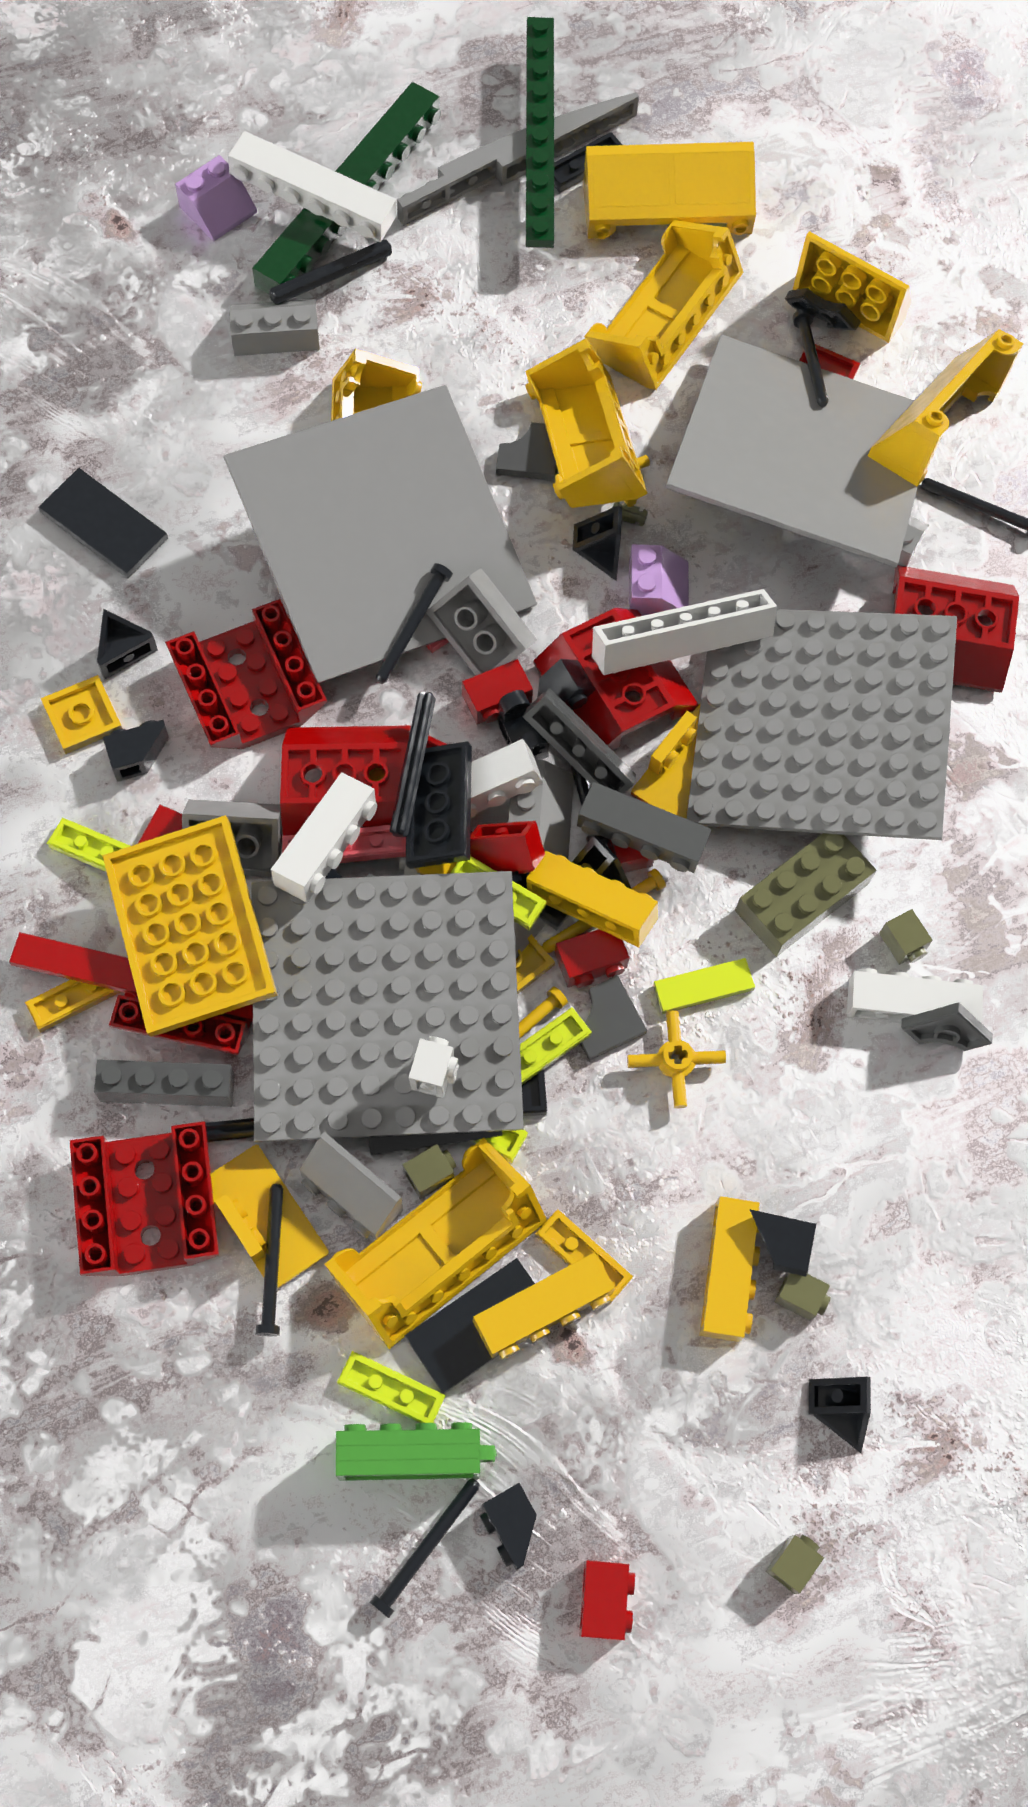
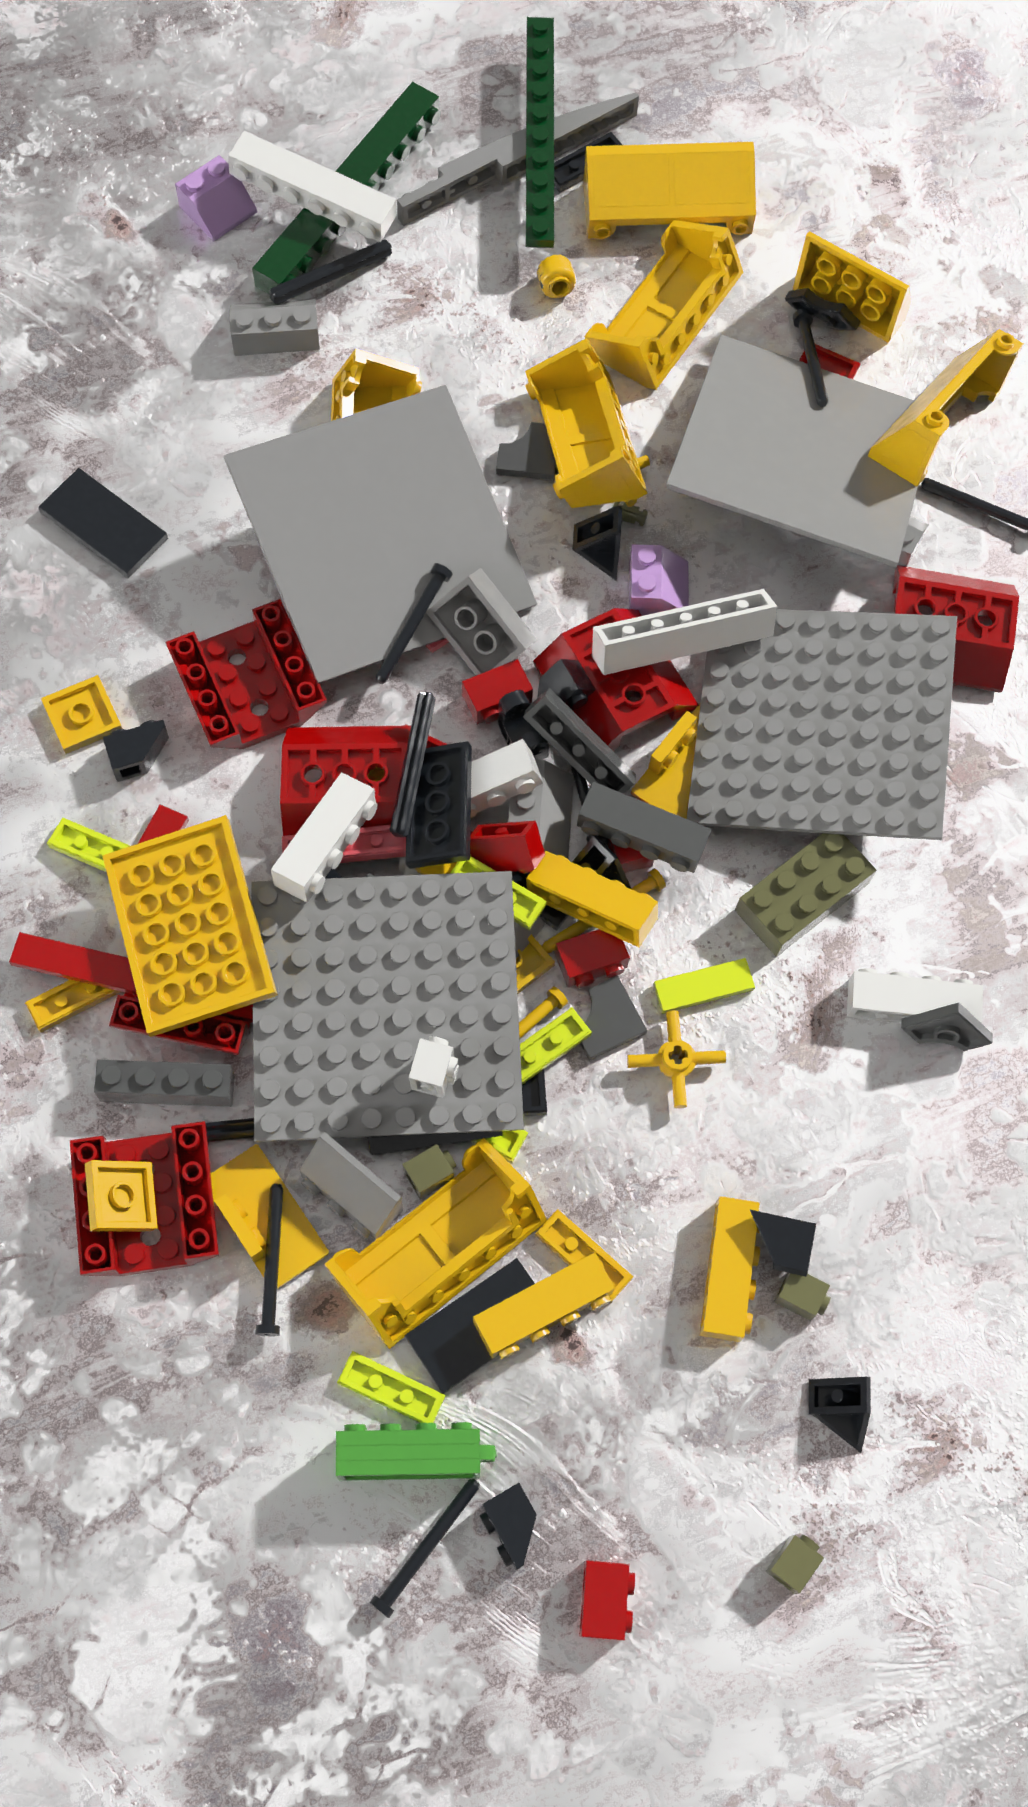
black slope [97,608,158,679] -> none
light grey slope [182,799,283,877] -> none
olive brick [879,909,933,965] -> none
none -> yellow tile [85,1160,158,1232]
none -> yellow head [537,255,576,298]

